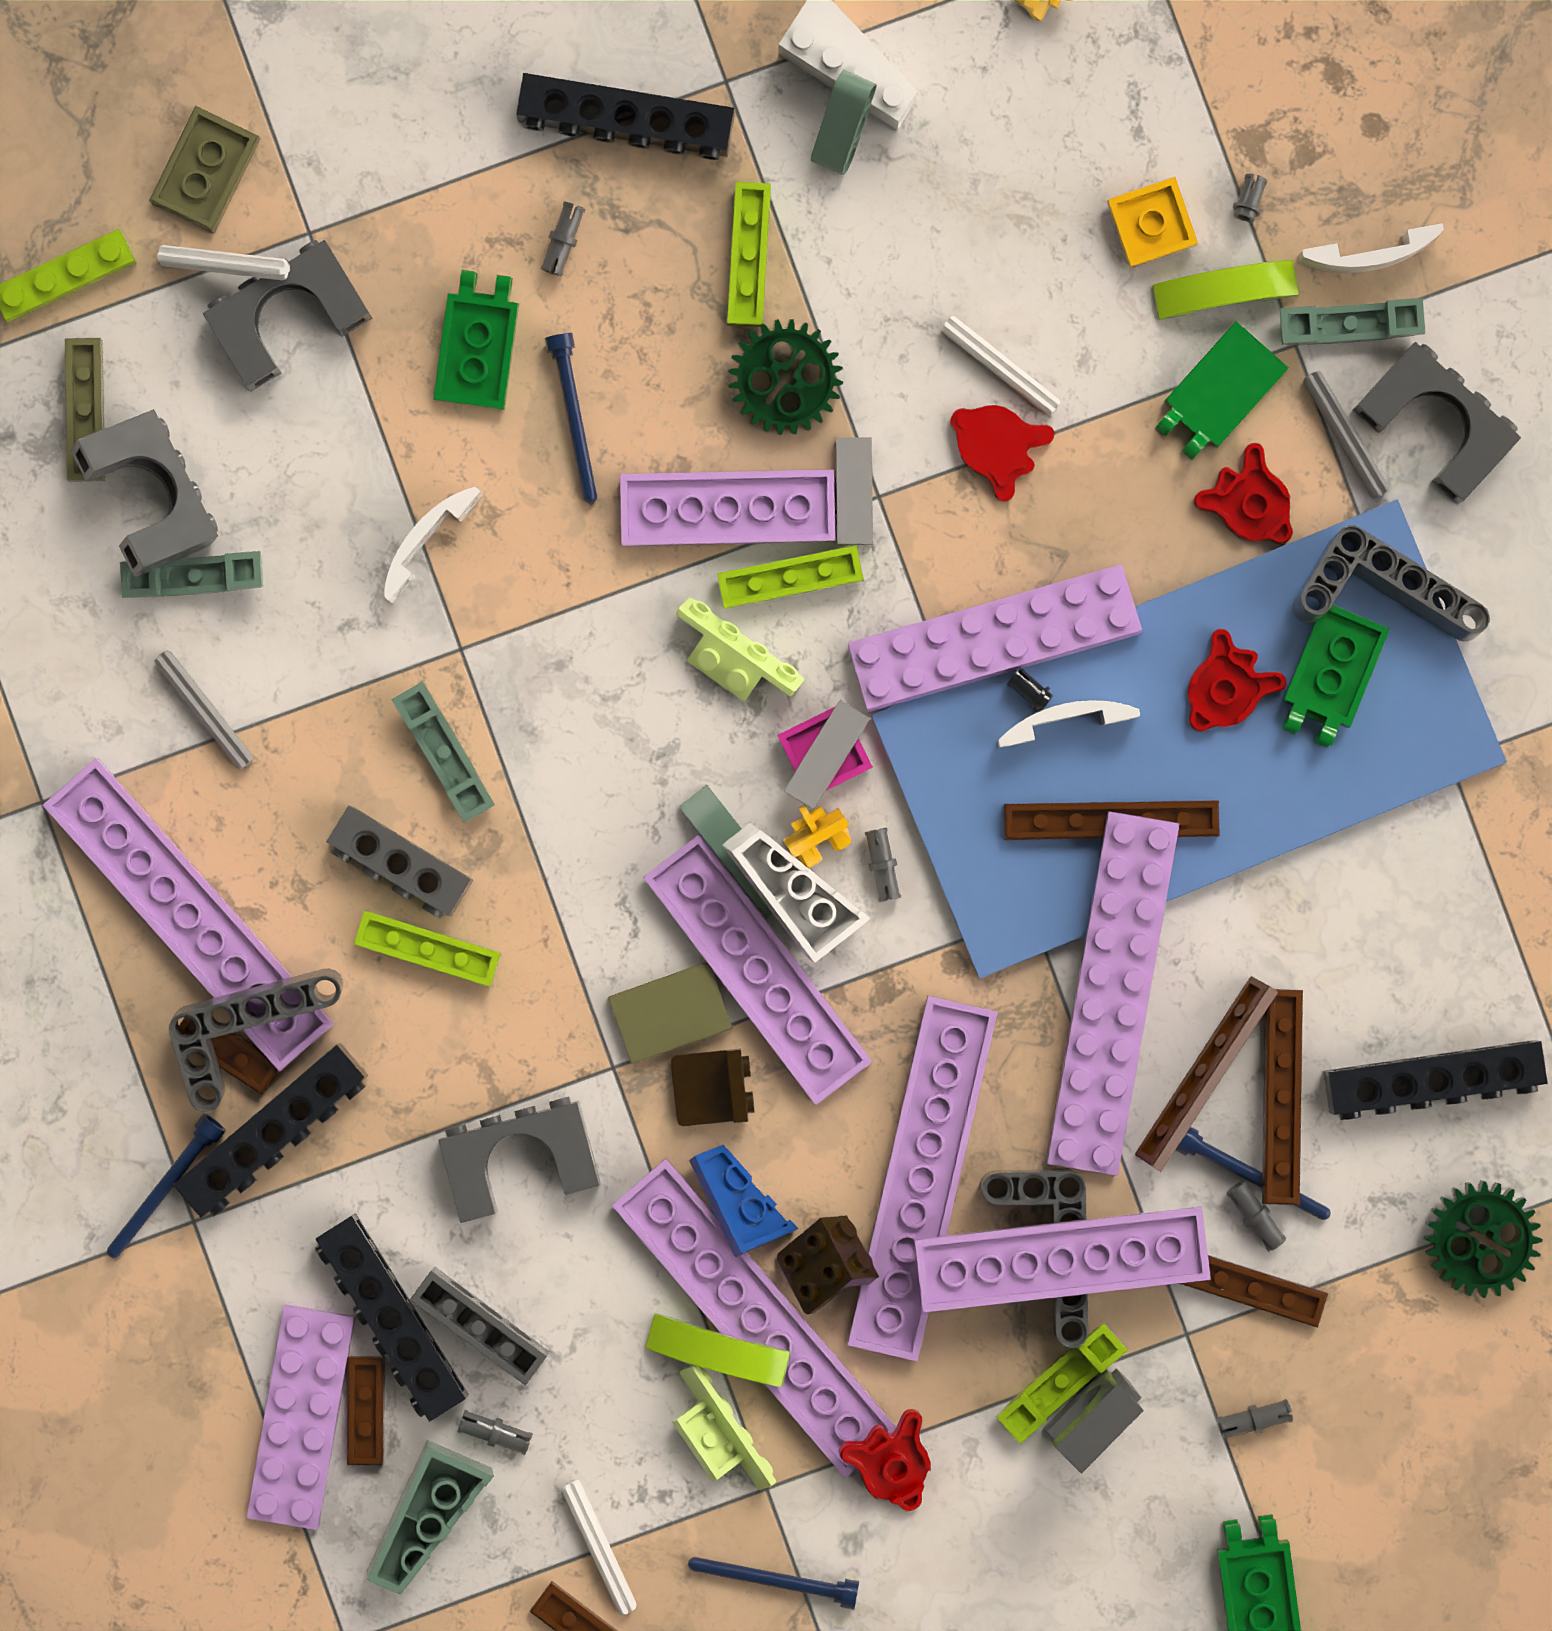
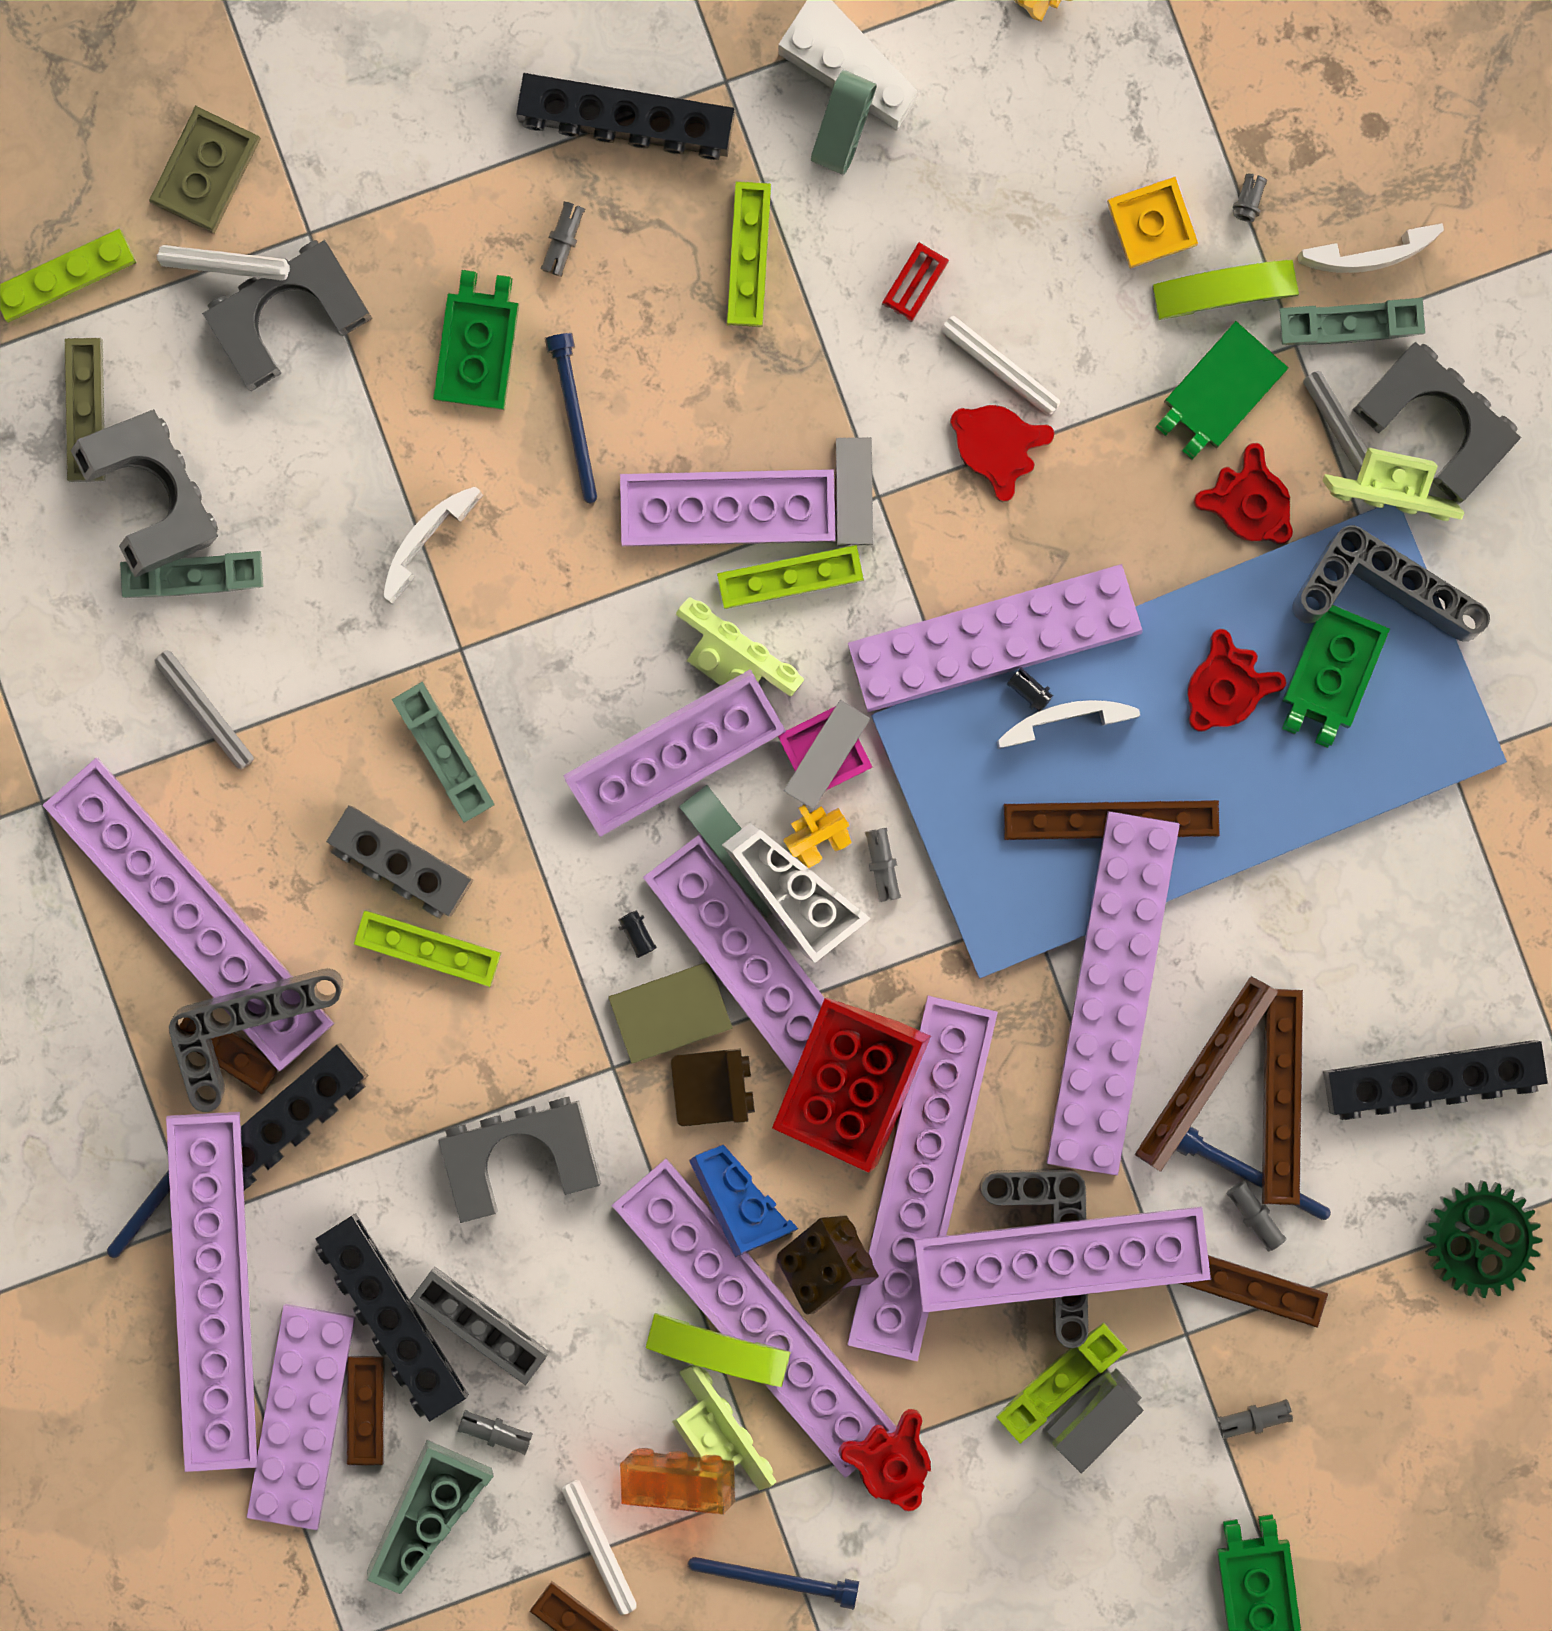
dark green gear [727,319,843,435] -> none
none -> lavender plate [166,1112,257,1472]
none -> lavender plate [564,669,786,837]
none -> black pin [618,910,657,958]
none -> clear orange brick [620,1448,735,1515]
none -> red slope [772,997,931,1173]
none -> red tile [882,242,949,322]
none -> yellowish green bracket [1323,448,1465,521]

